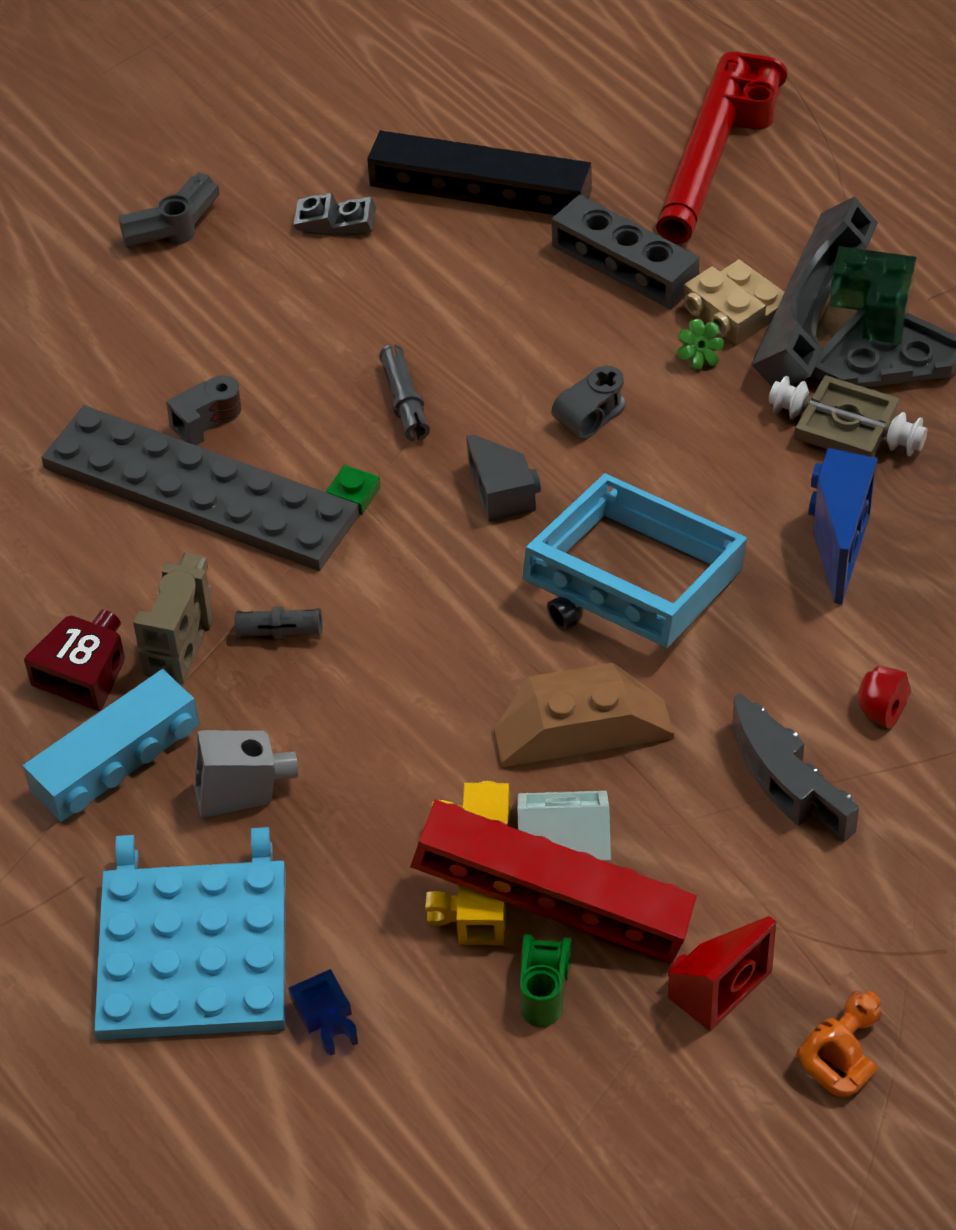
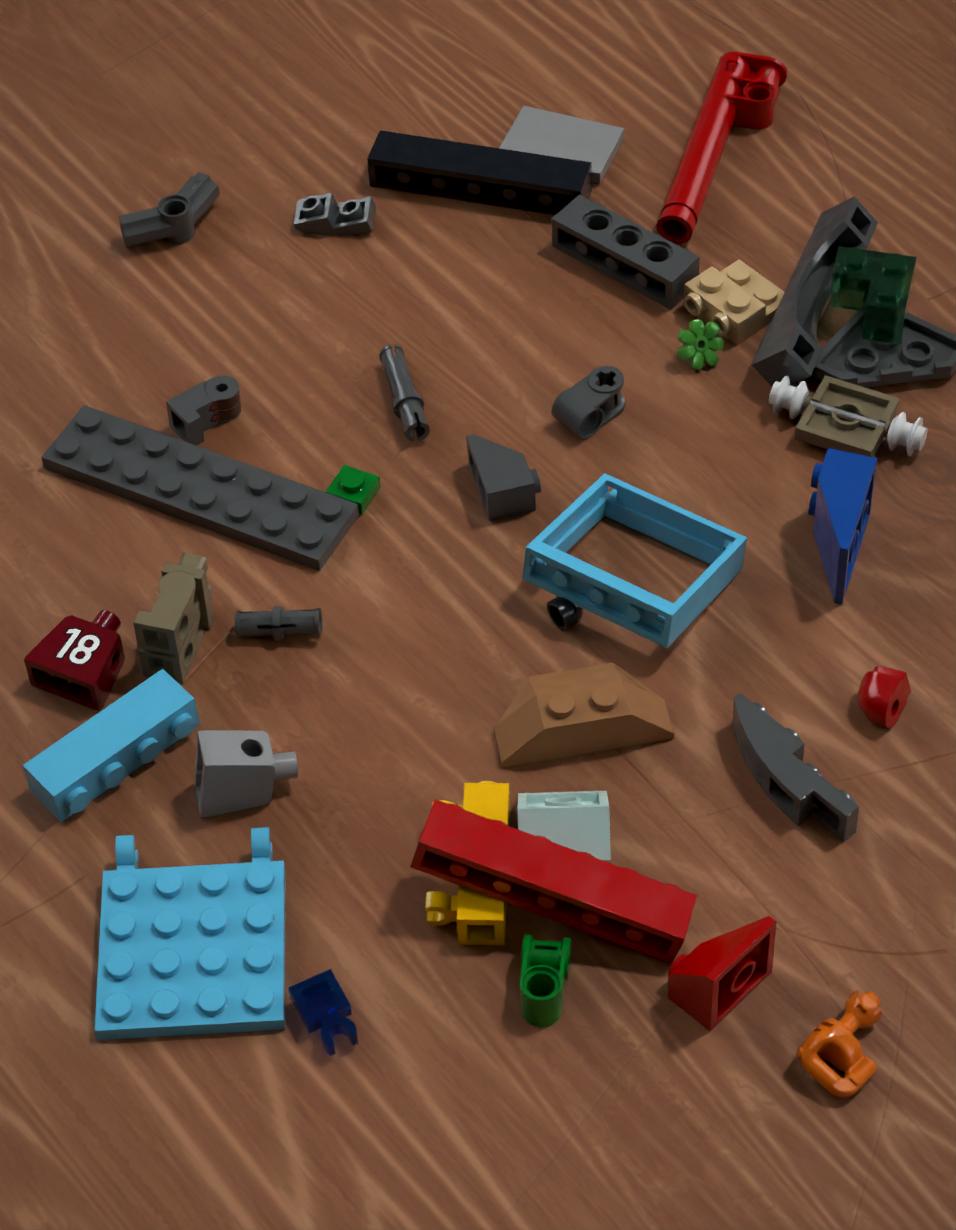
none -> light grey tile [499,106,625,184]

